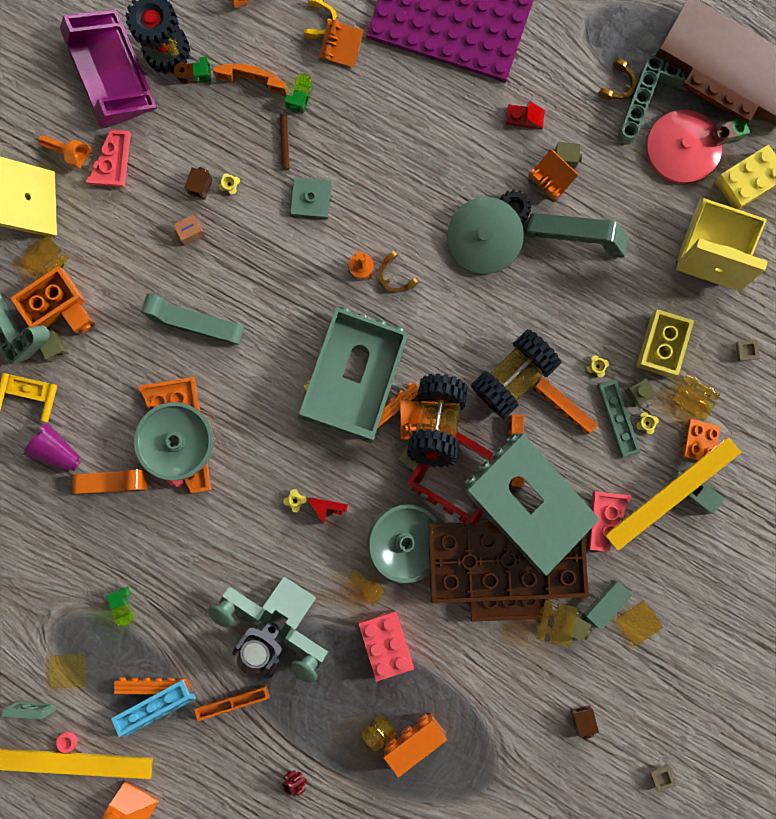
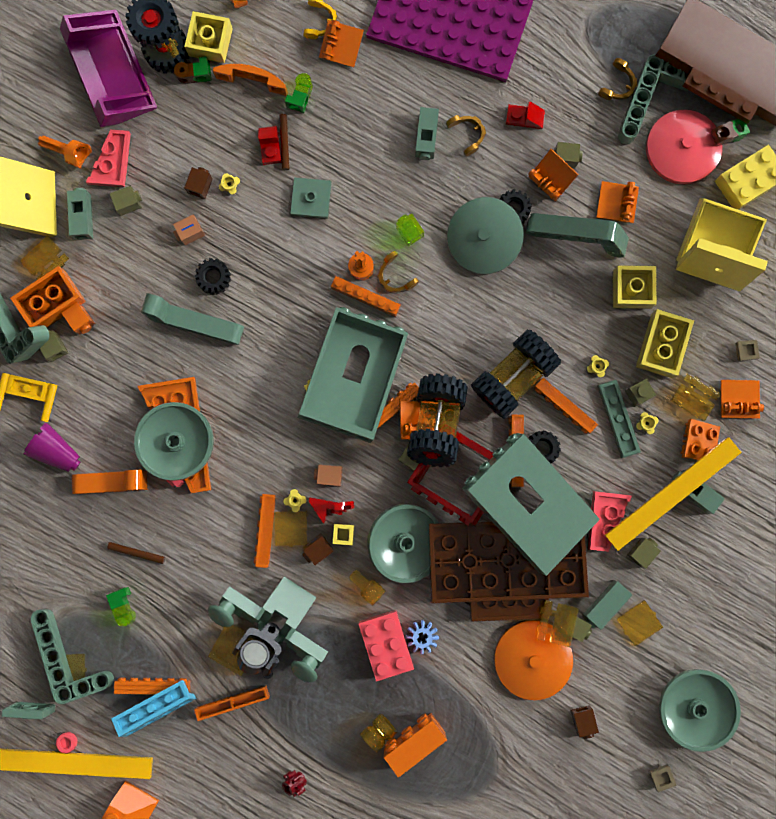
none -> sand green beam [31,609,114,704]
none -> sand green brick [67,188,93,240]
none -> reddish brown bar [107,542,165,564]
none -> olive brick [110,186,142,216]
none -> light yellow brick [184,11,233,63]
none -> black tyre [195,258,231,295]
none -> clear yellow plate [208,624,255,676]
none -> orange piece [254,494,276,568]
none -> red slope [258,126,282,165]
none -> clear yellow piece [275,510,307,547]
none -> reddish brown brick [302,533,334,565]
none -> nougat brick [314,465,343,486]
none -> orange piece [331,276,401,317]
none -> red tile [333,501,355,511]
none -> light yellow brick [333,524,355,545]
none -> clear neon green brick [396,213,424,247]
none -> light blue gear [406,620,439,654]
none -> sand green brick [415,107,439,160]
none -> pearl gold piece [446,115,486,156]
none -> orange dish [494,620,573,700]
none -> black tyre [528,431,561,464]
none -> orange hinge [596,181,639,223]
none -> light yellow brick [613,266,657,309]
none -> olive brick [627,538,661,569]
none -> sand green dish [659,669,741,752]
none -> orange hinge [721,380,764,419]

